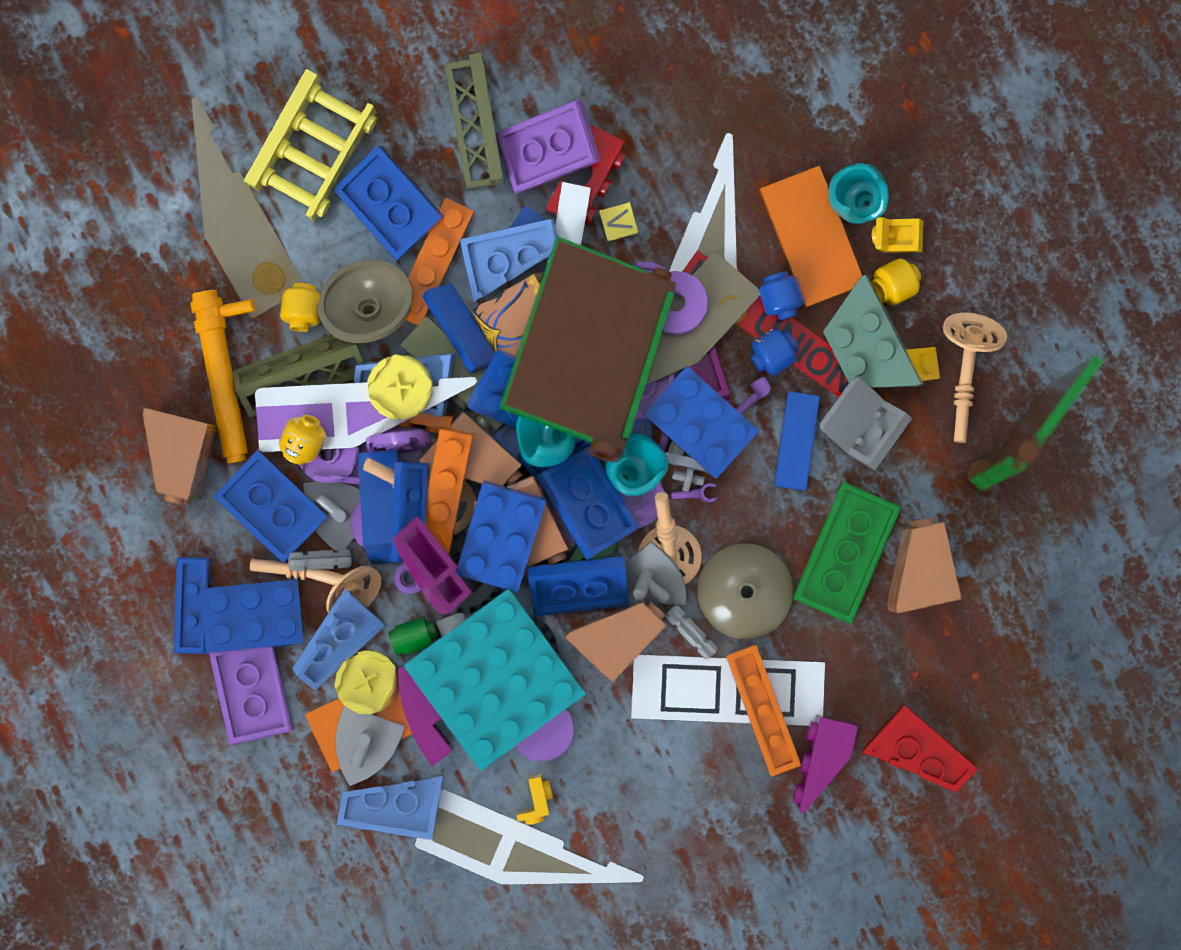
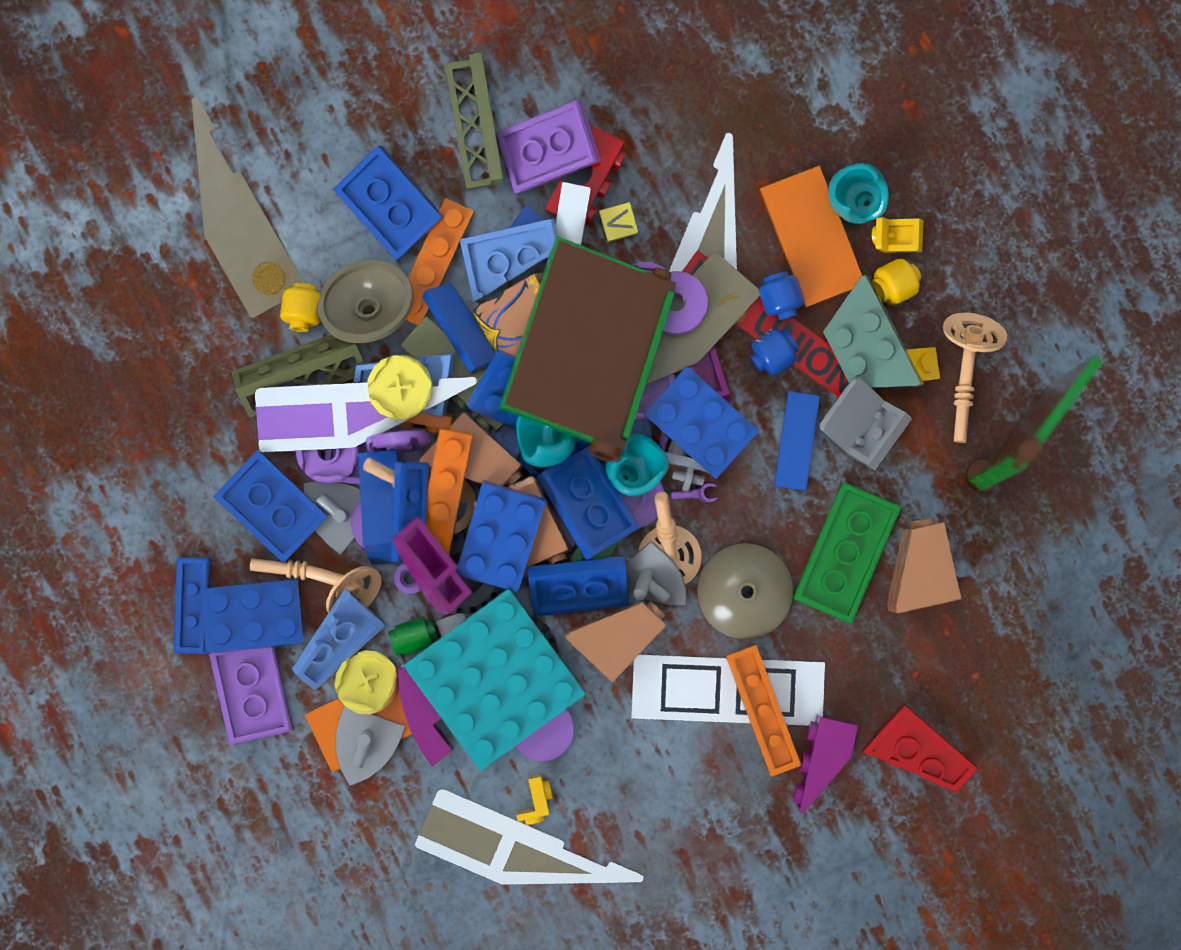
nougat slope [143,408,218,505] -> none
light orange cylinder [190,290,256,464] -> none
light yellow fence [244,69,378,222] -> none
yellow head [279,415,327,465] -> none
light grey axle [288,549,352,571] -> none
medium blue wing [337,776,444,841] -> none
light grey axle [665,605,718,659] -> none
medium lavender hand [736,377,771,414] -> none

